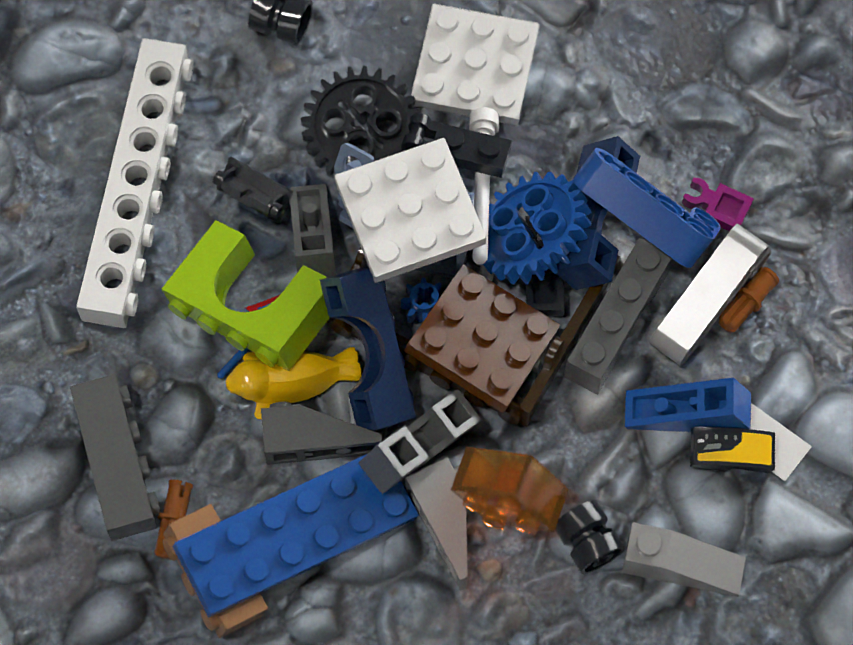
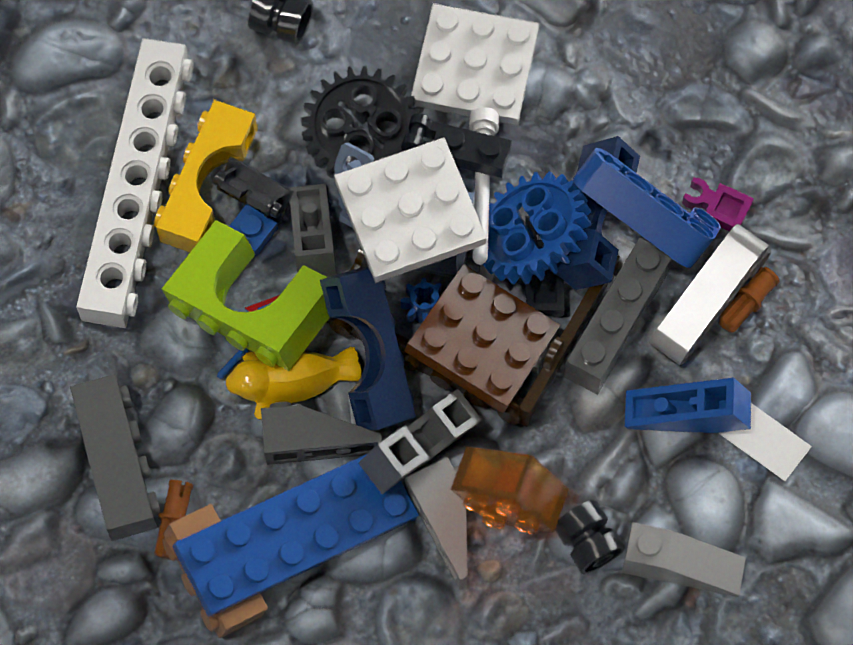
slope [690,427,775,473] -> none
none -> yellow arch [154,100,258,252]
none -> blue plate [229,204,278,257]

